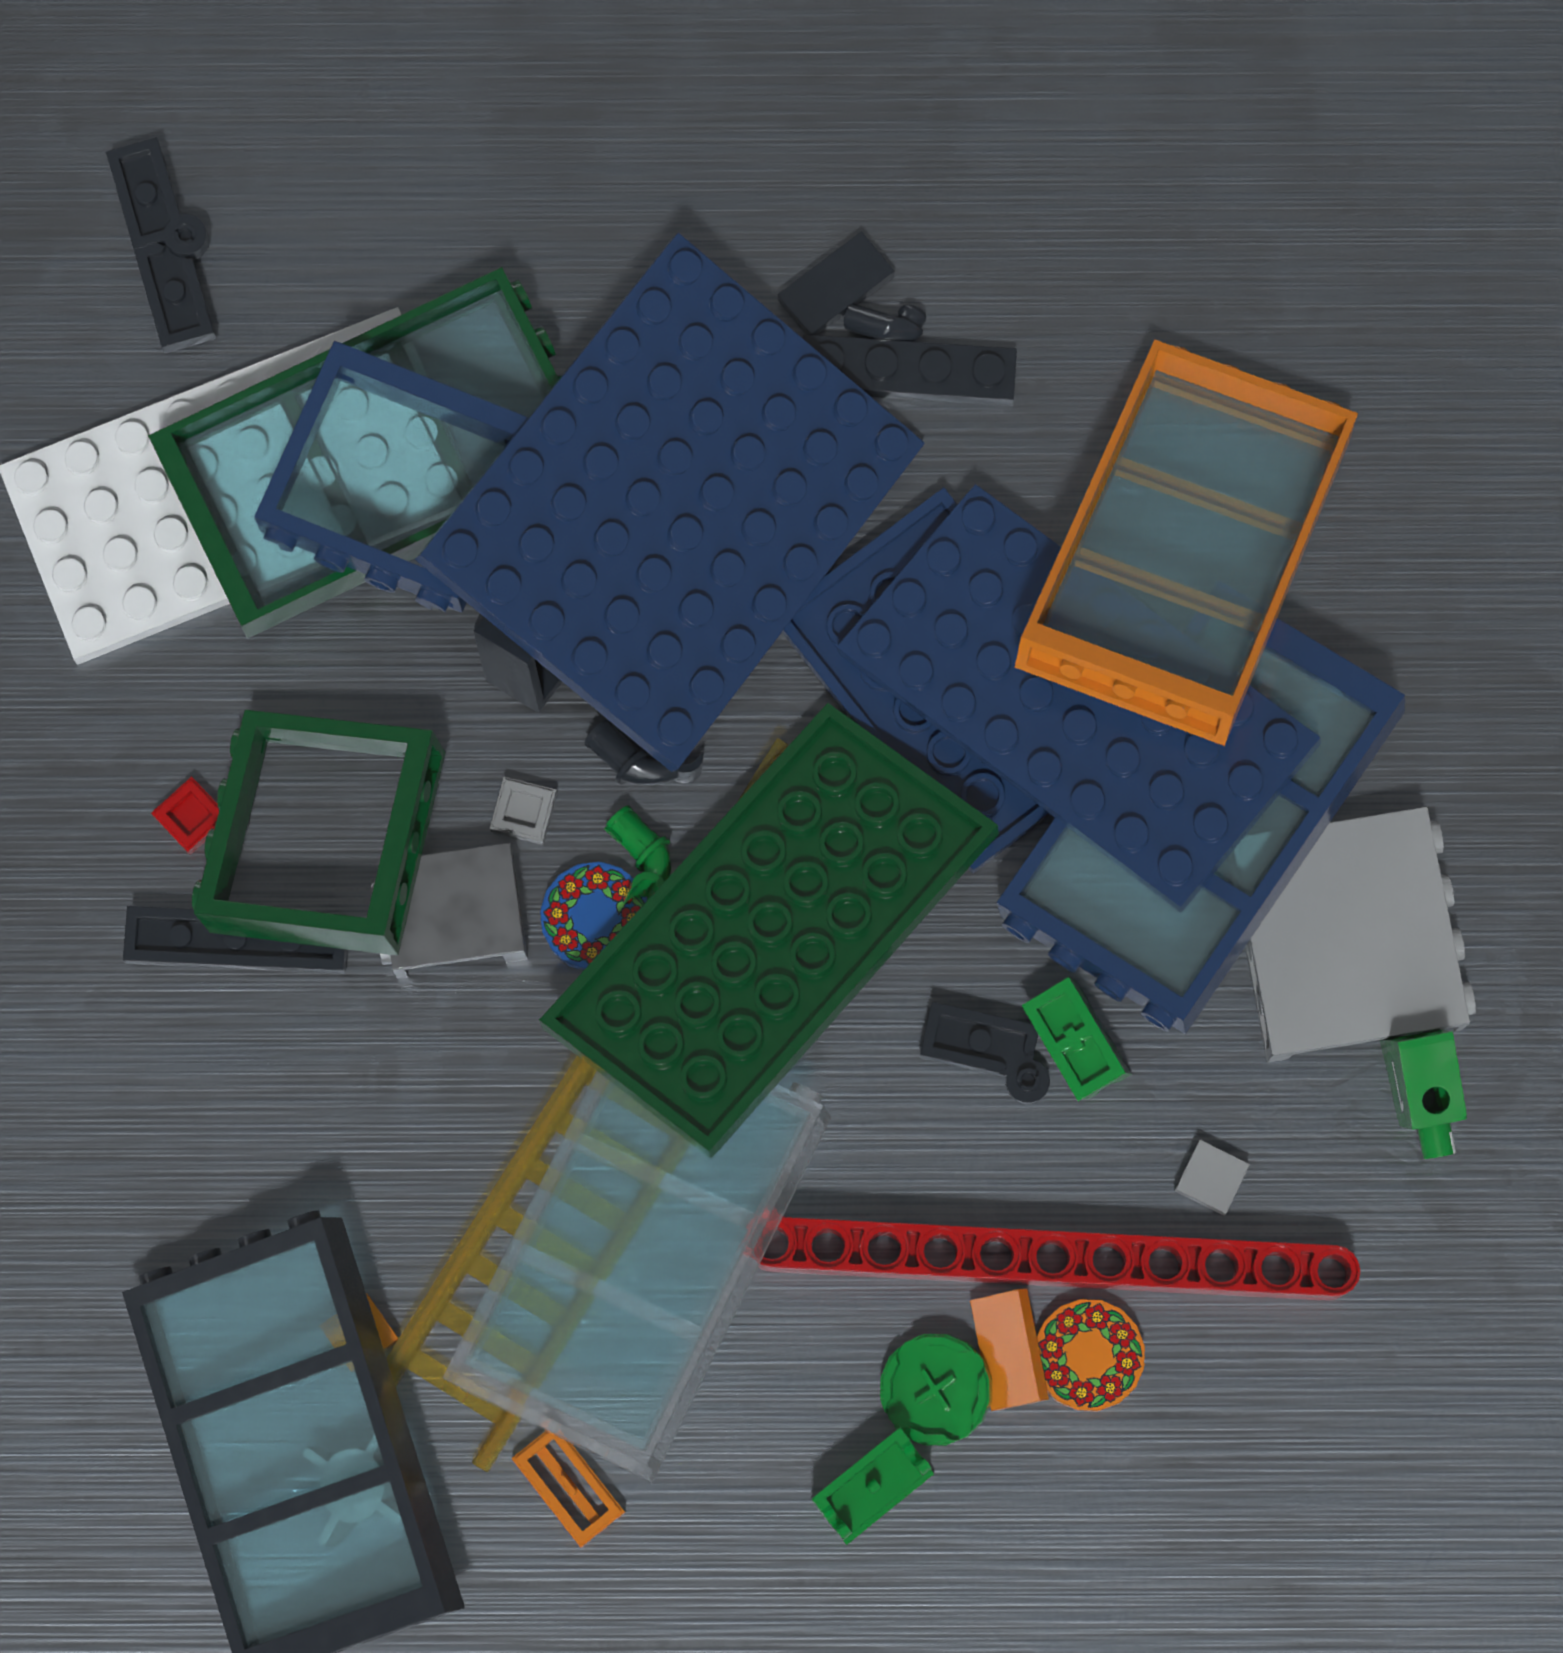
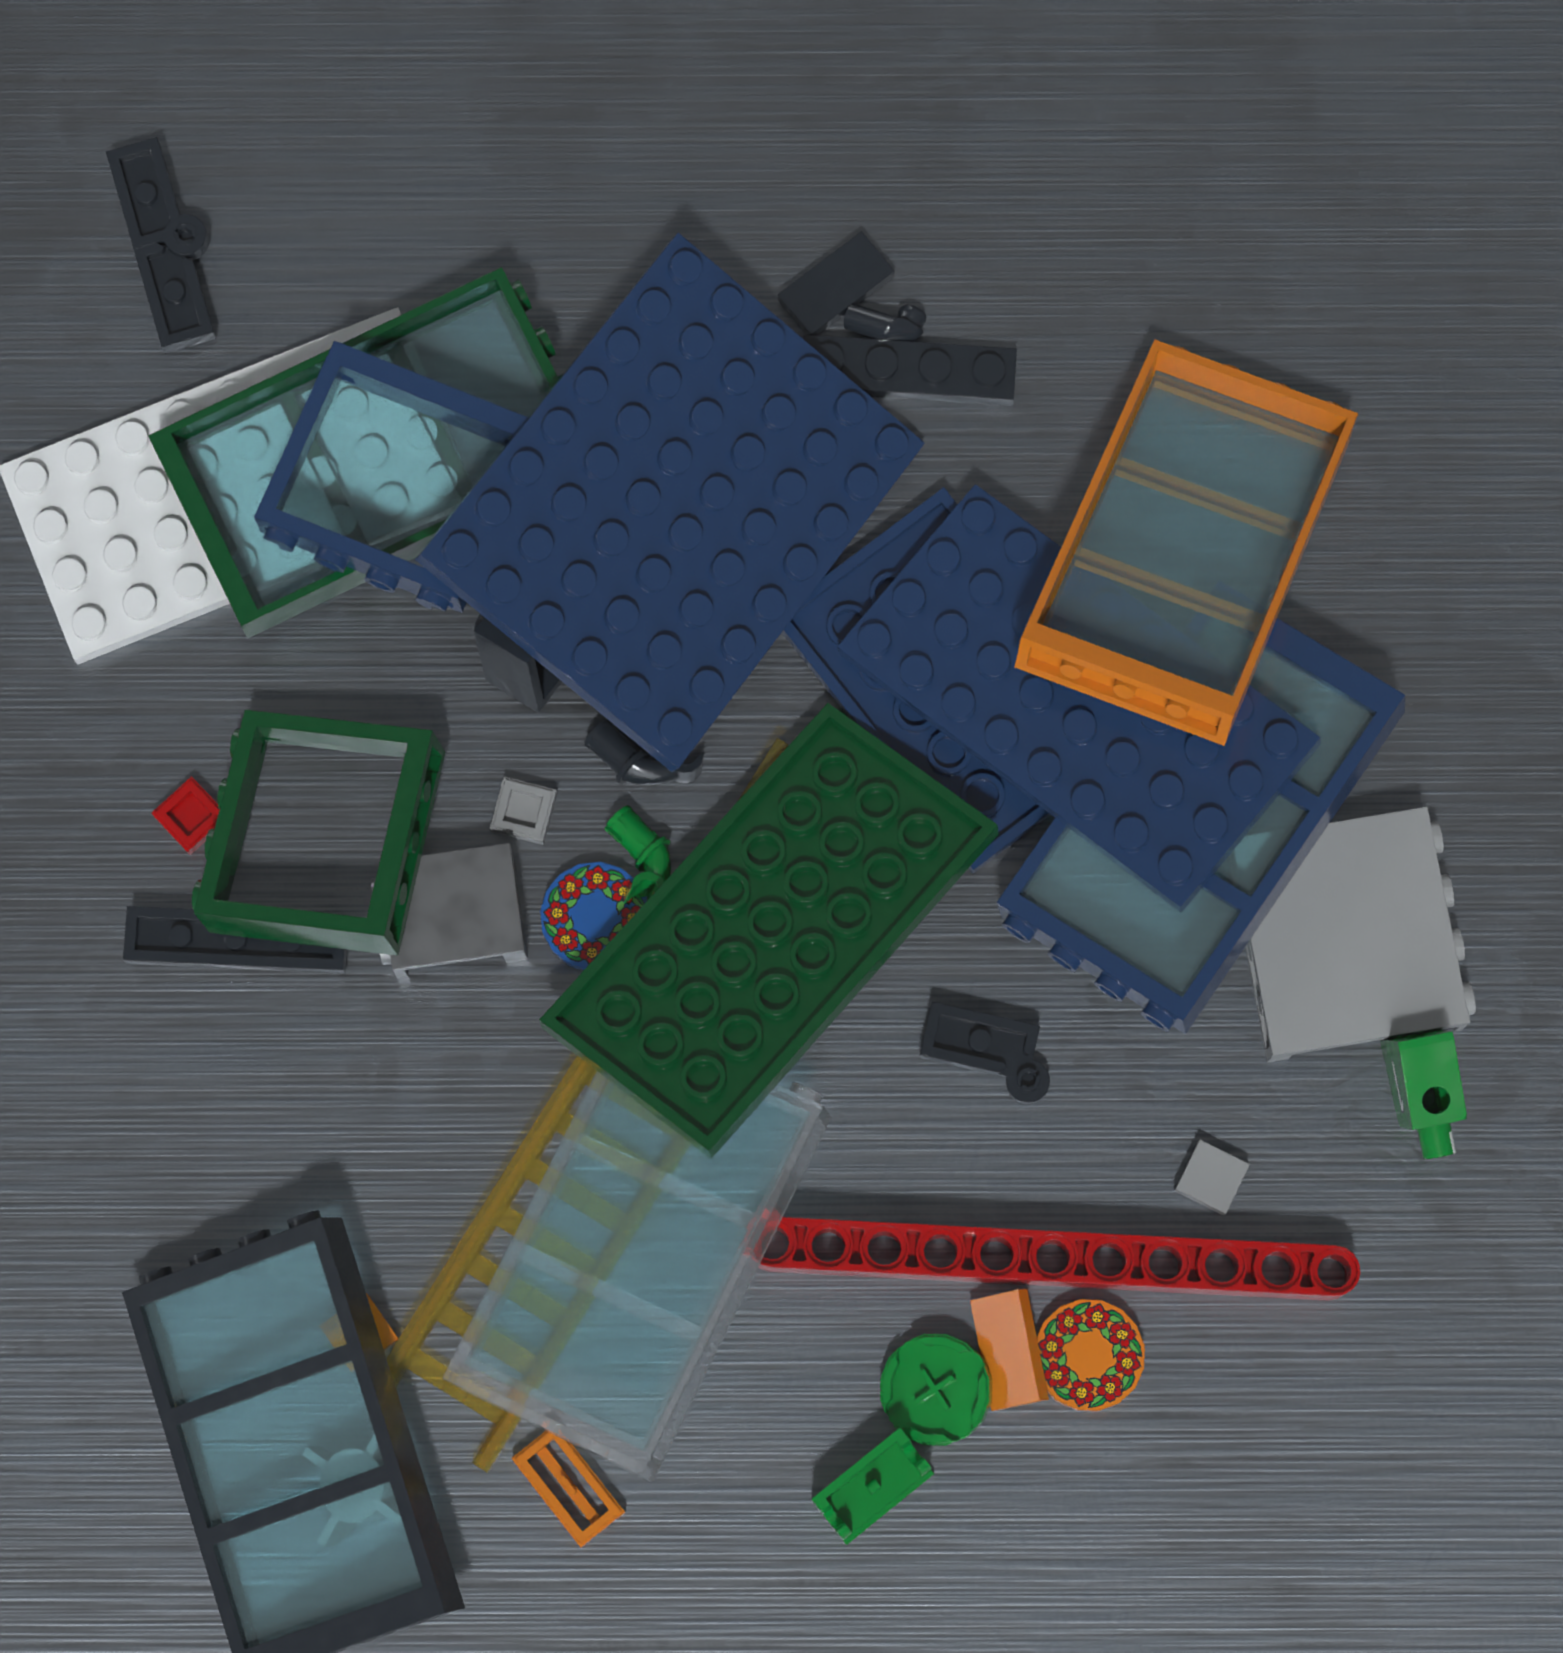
green hinge [1021,977,1132,1102] -> none

